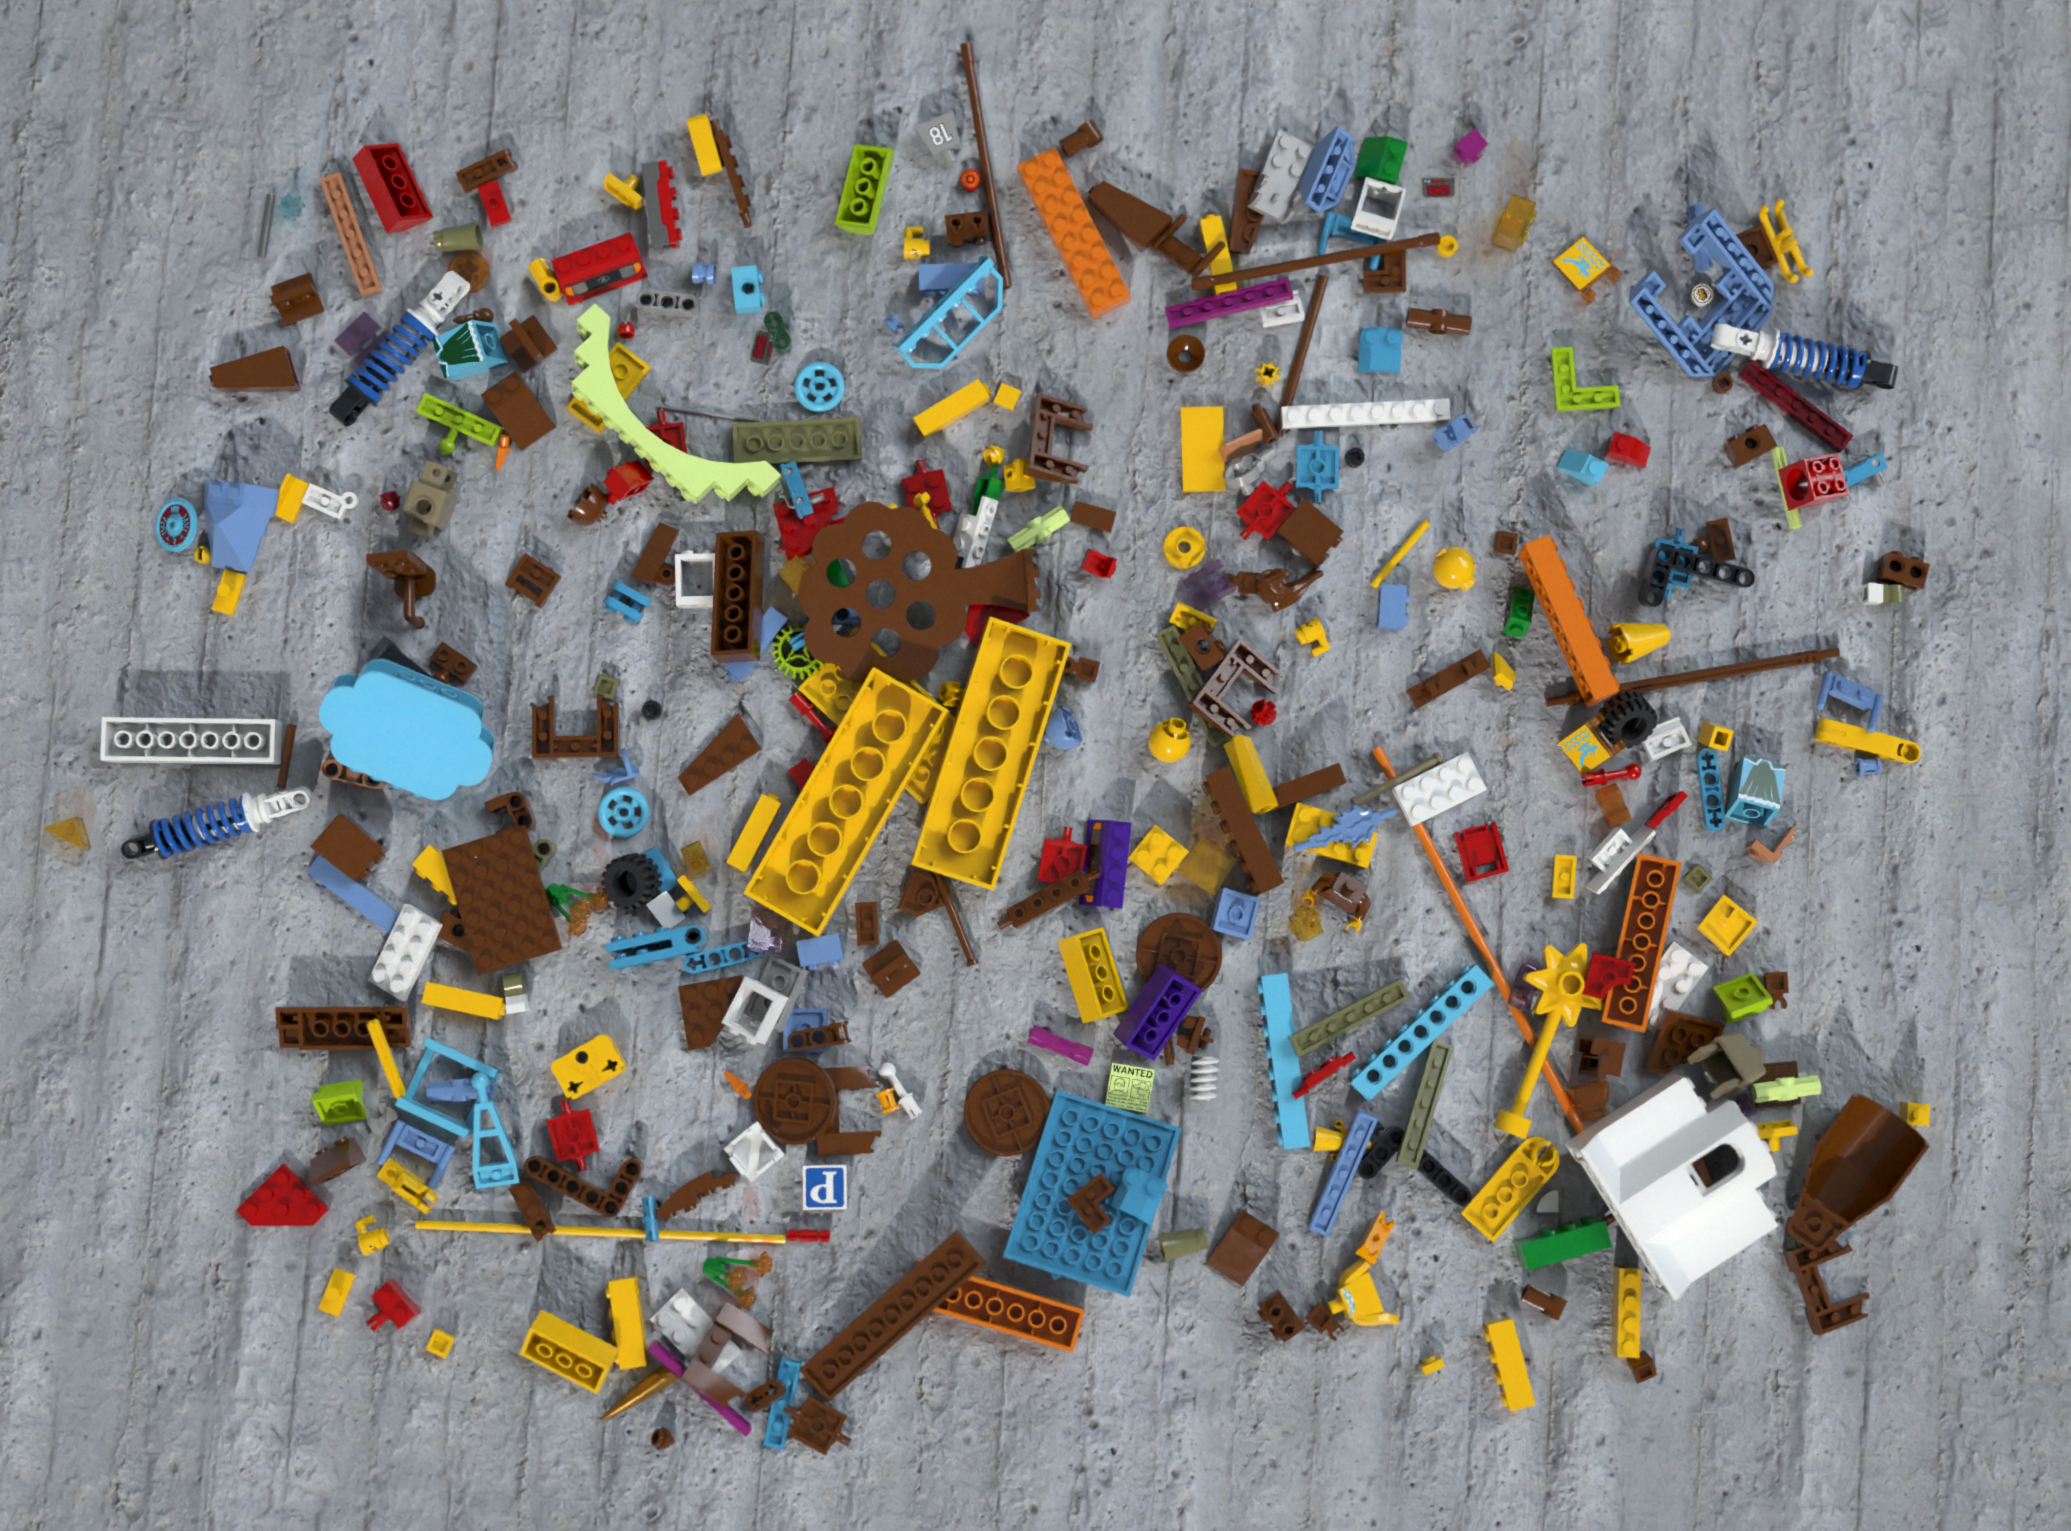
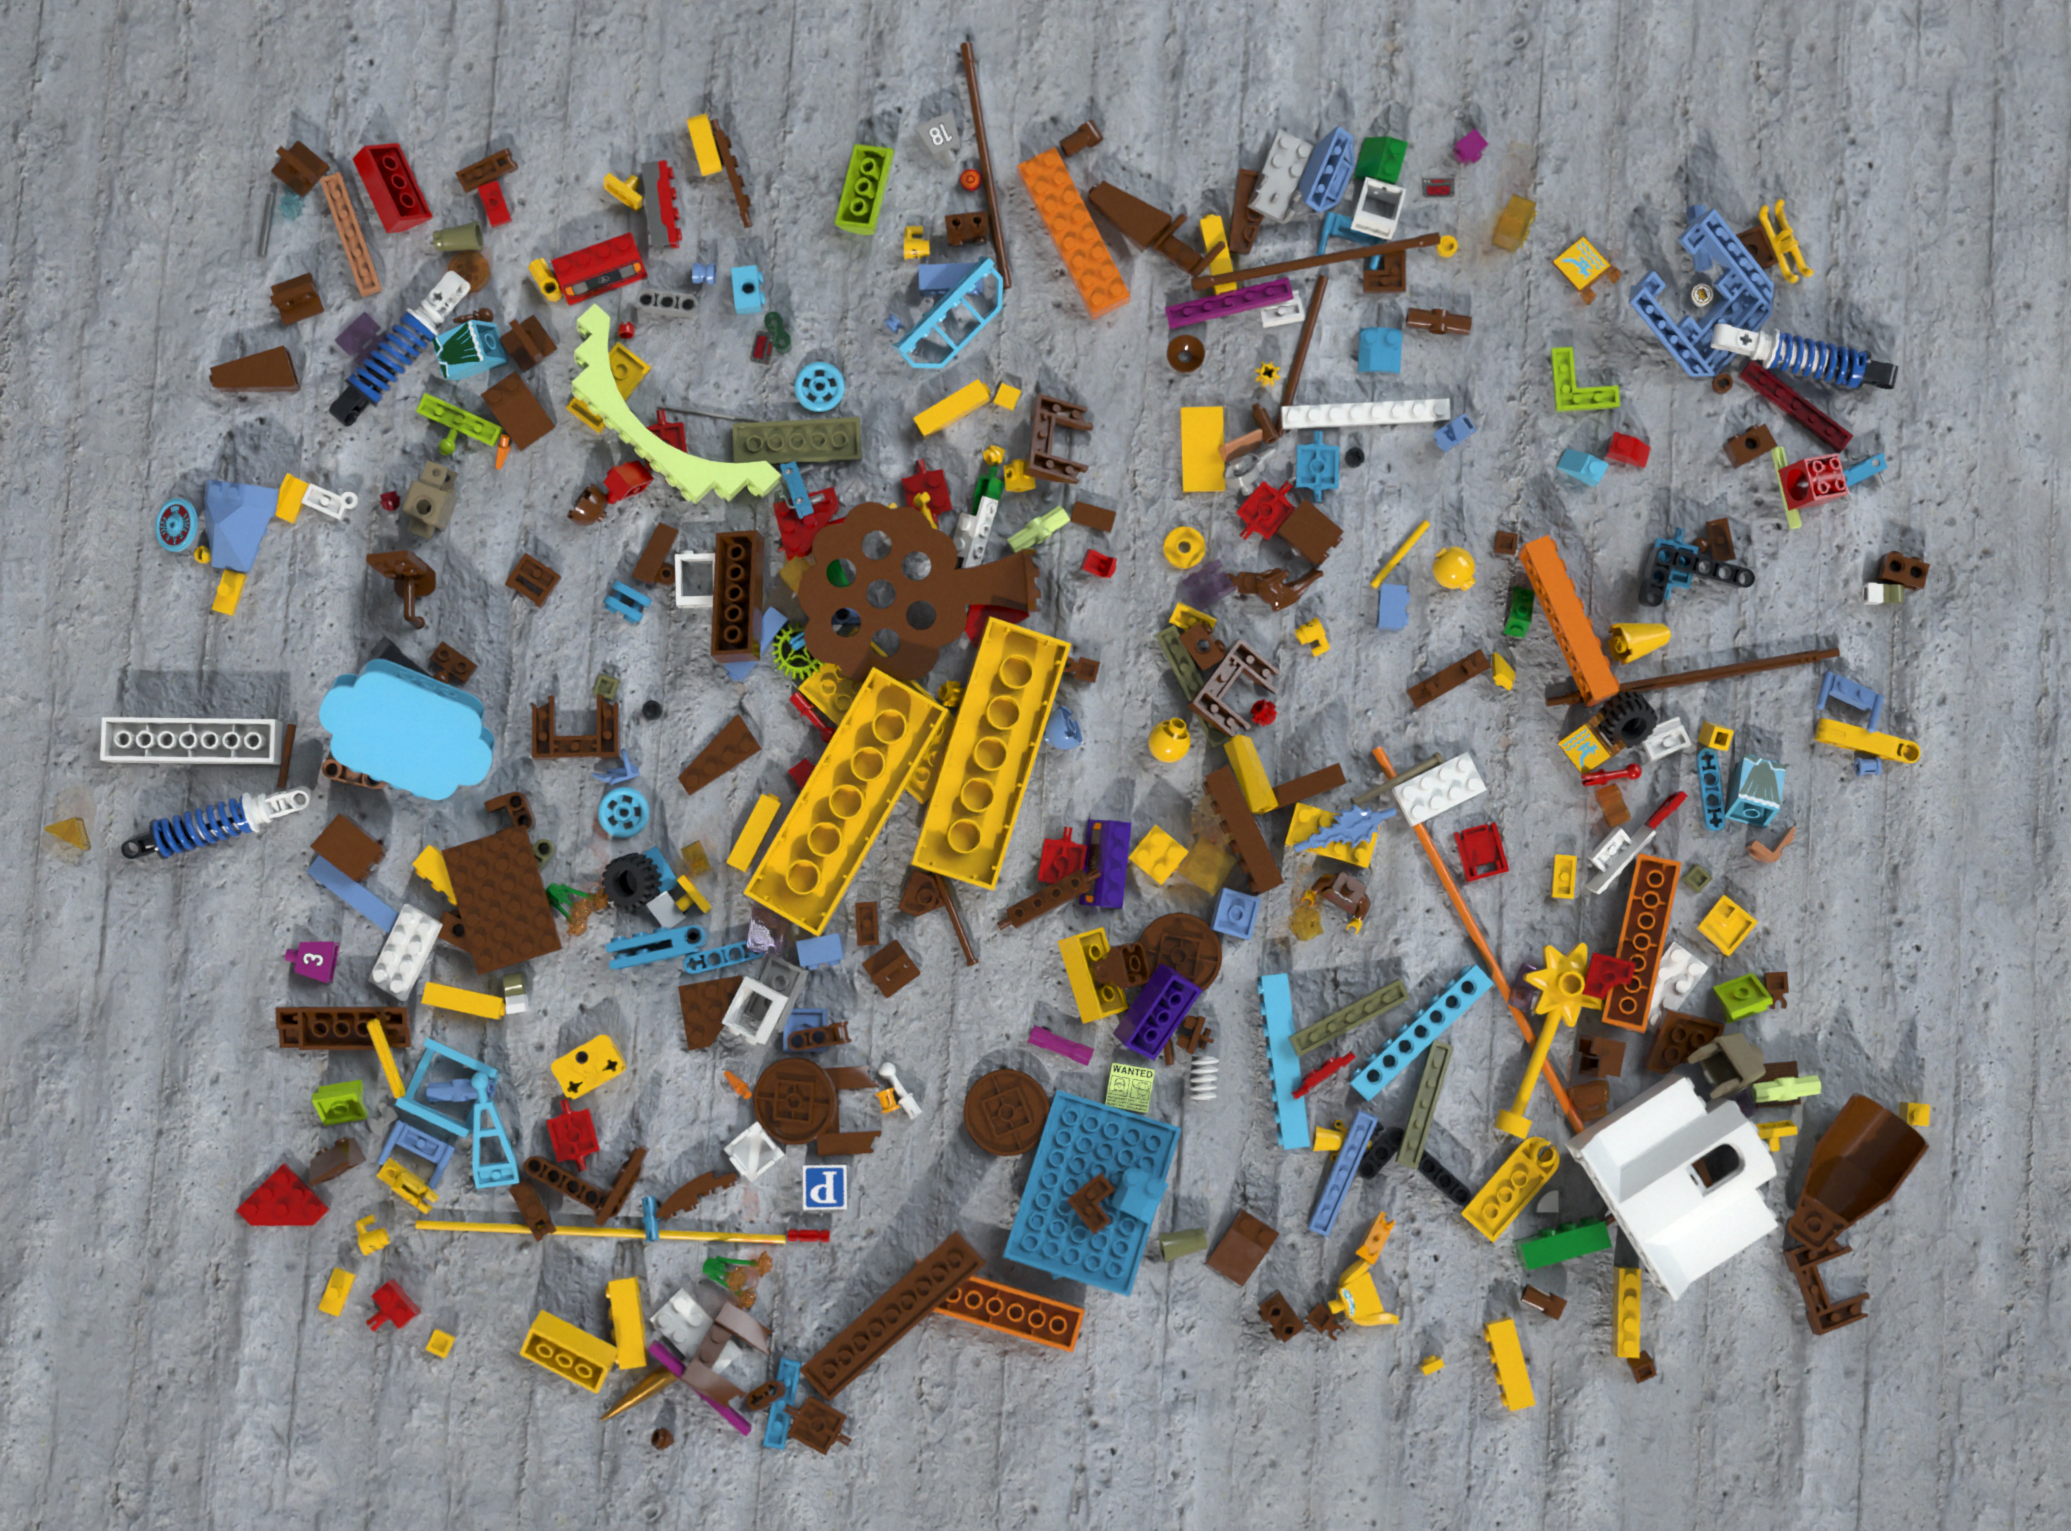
none -> reddish brown bracket [271,140,330,198]
none -> magenta torso [285,942,340,983]
none -> reddish brown plate [594,1145,650,1227]
none -> reddish brown piece [1094,941,1151,989]

